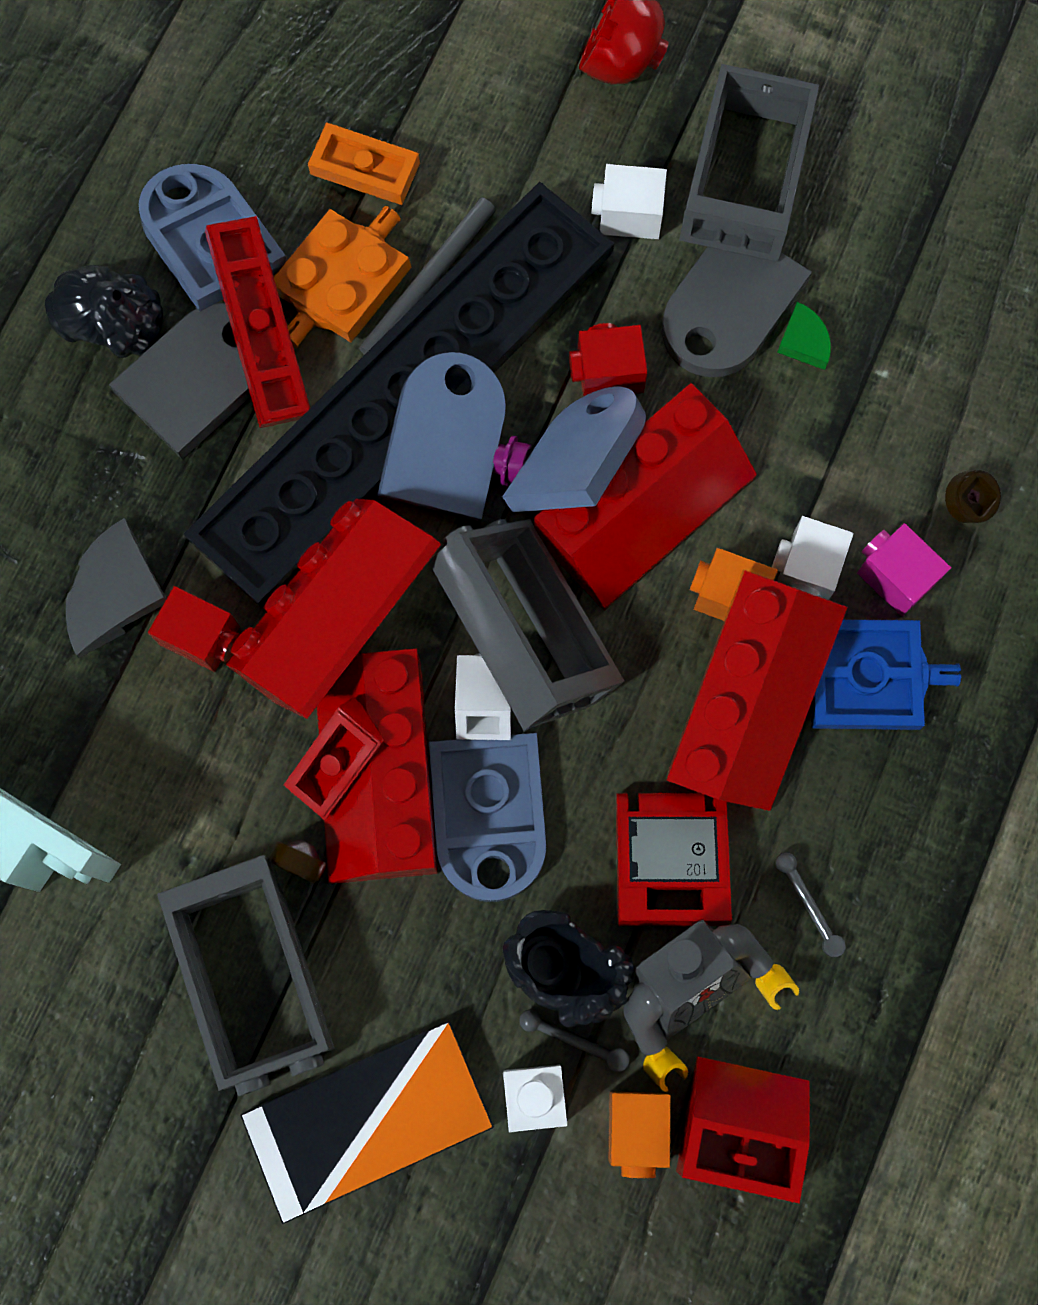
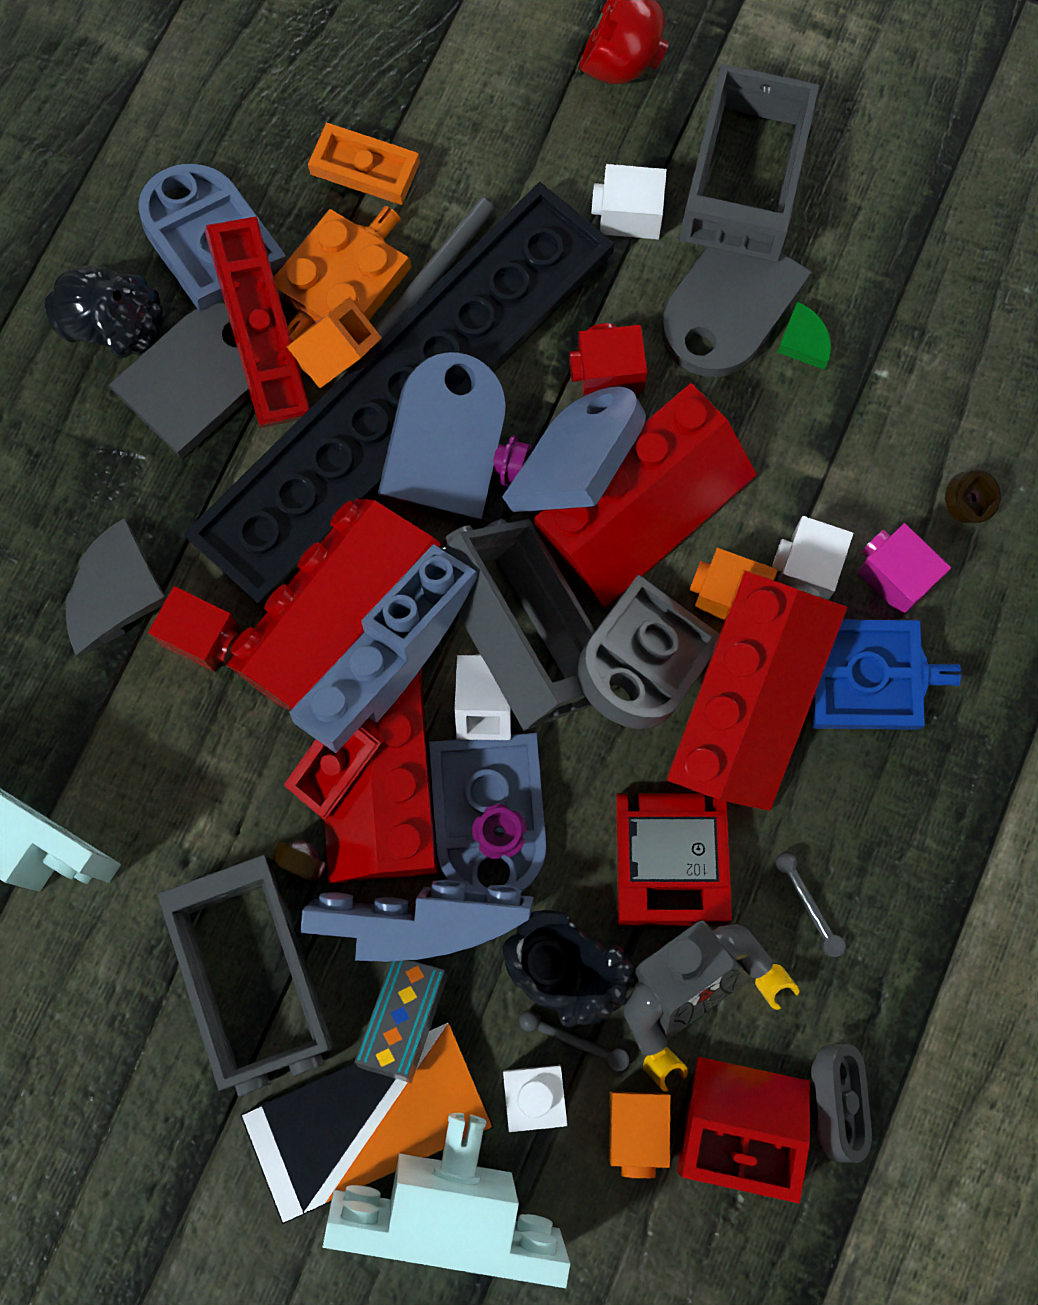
none -> orange brick [287,296,382,388]
none -> sand blue slope [289,544,477,753]
none -> sand blue slope [301,880,534,962]
none -> light aqua brick [323,1113,570,1288]
none -> dark grey tile [355,960,448,1083]
none -> magenta plate [472,804,527,859]
none -> dark grey tile [577,574,719,729]
none -> dark grey plate [811,1044,872,1163]

